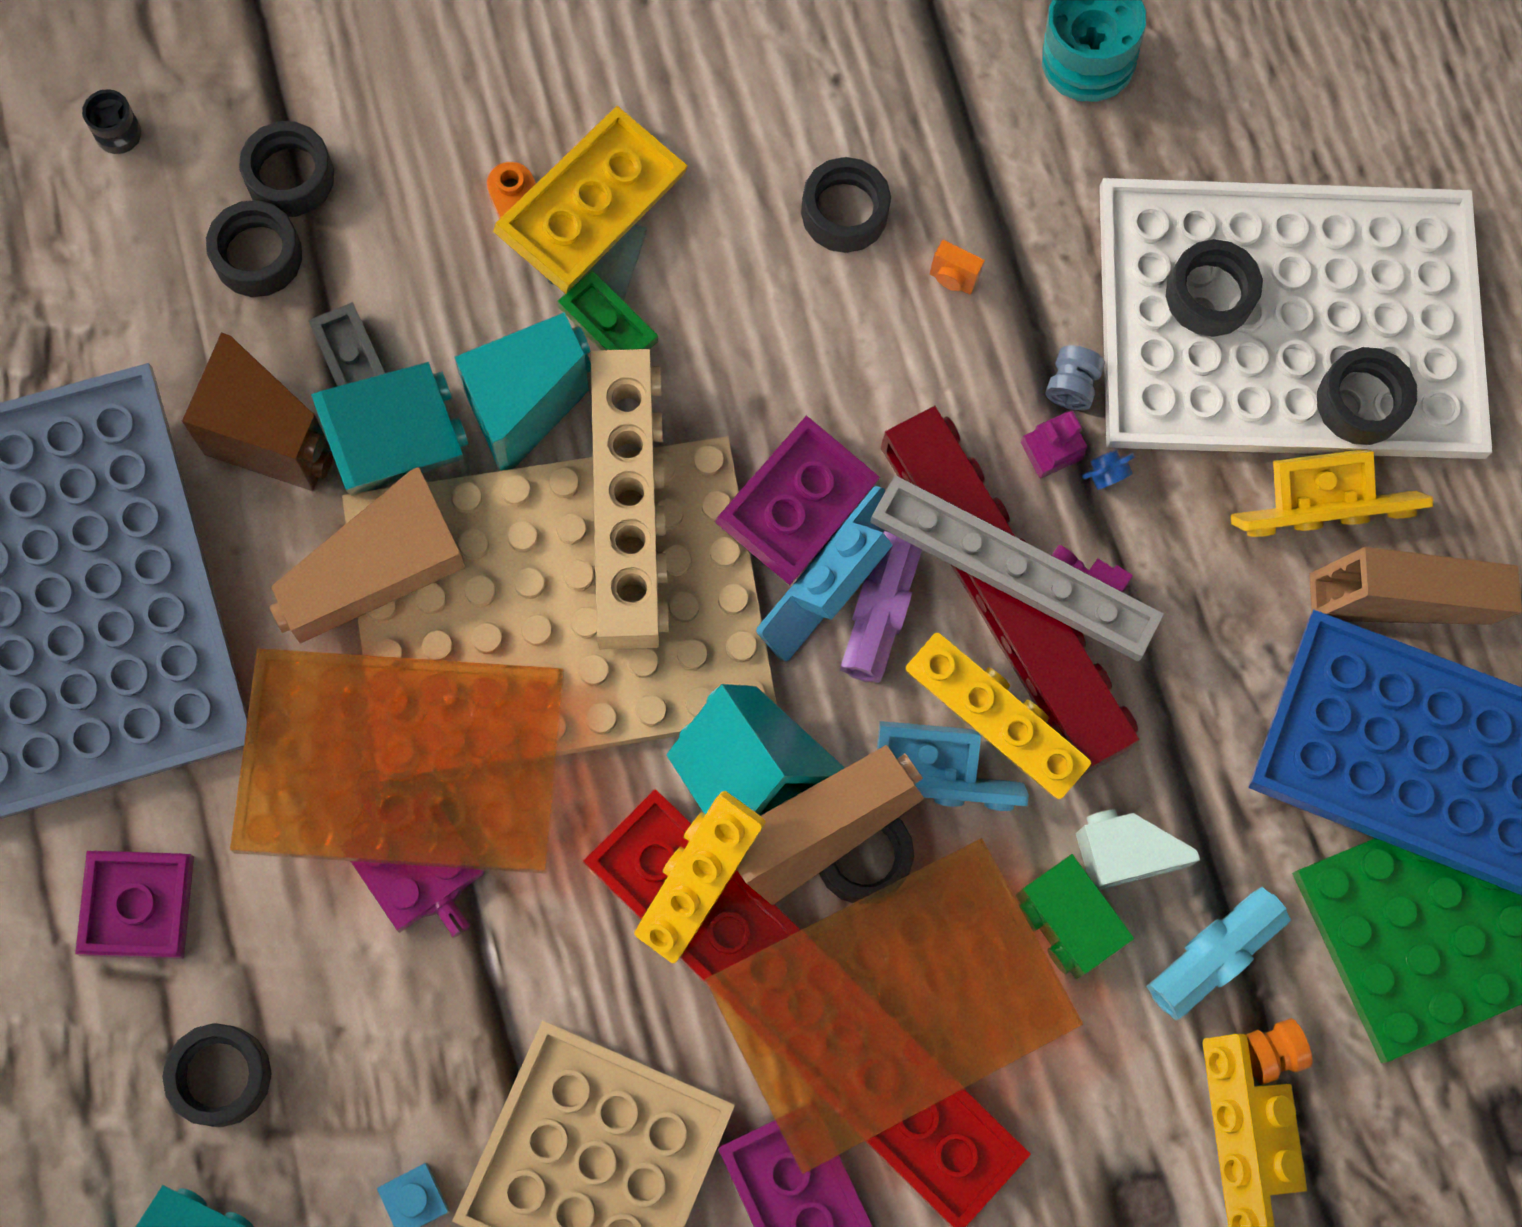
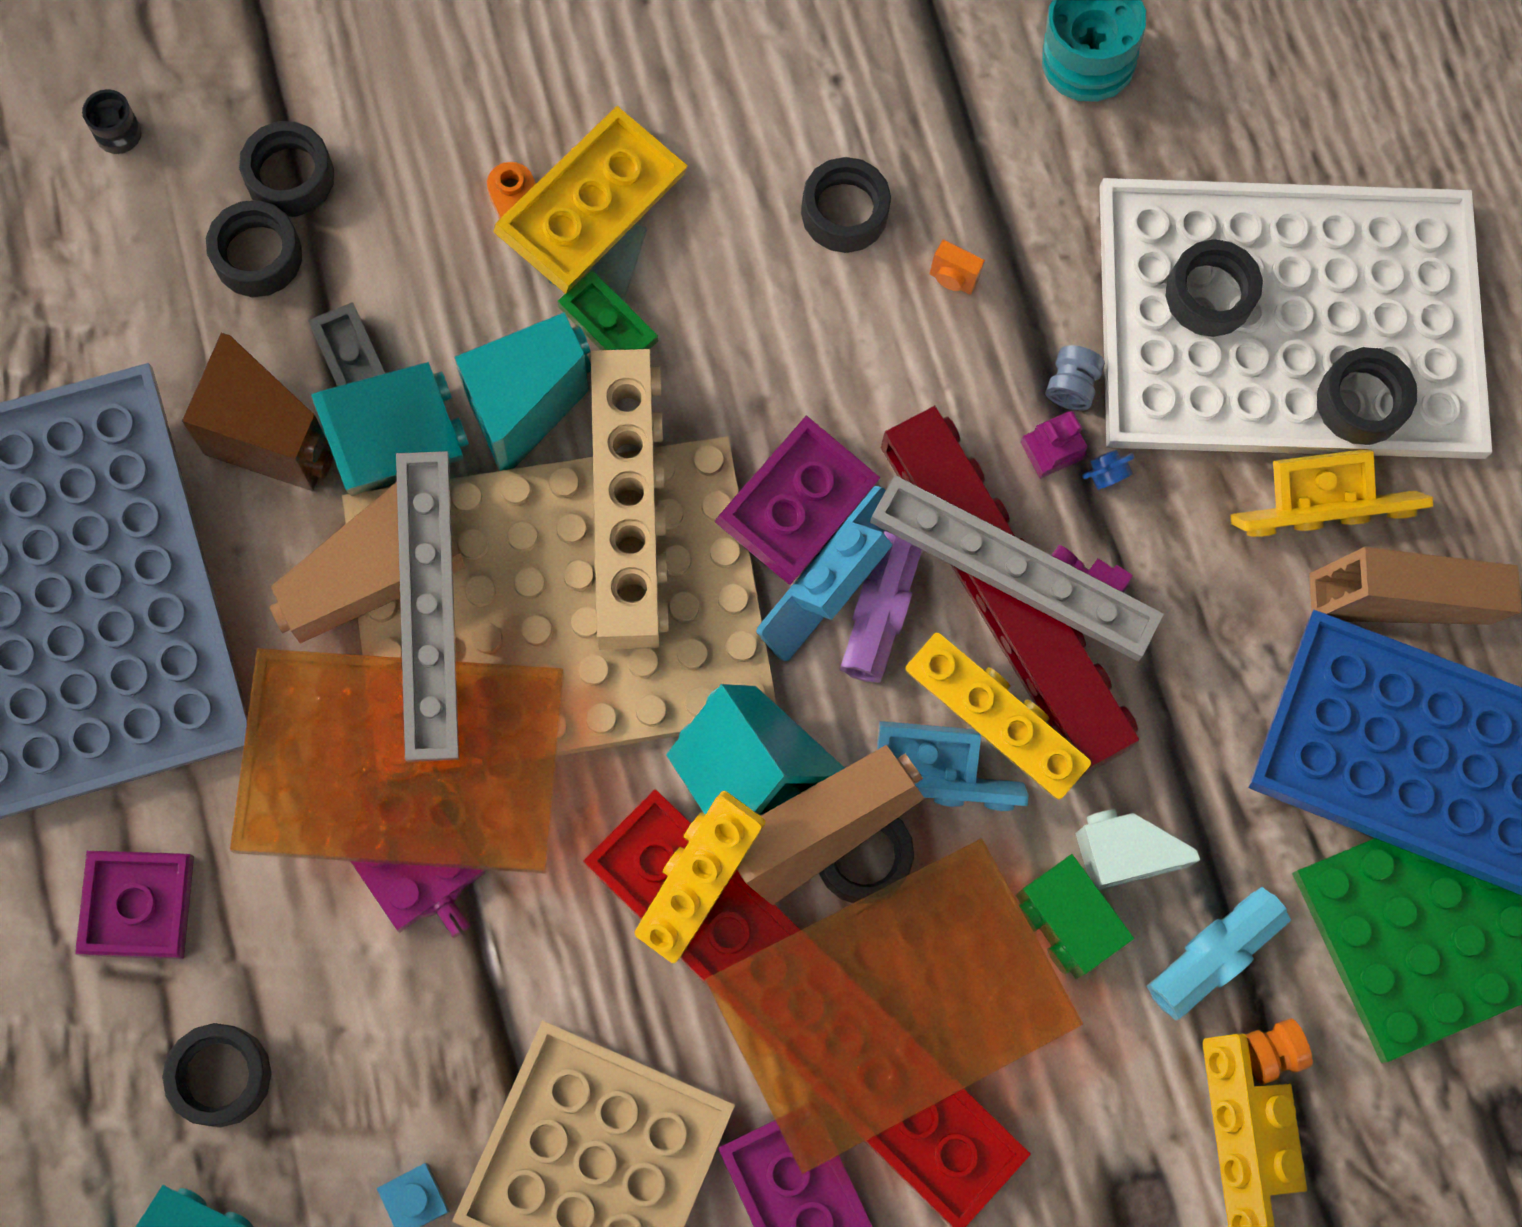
none -> light grey plate [396,451,459,762]

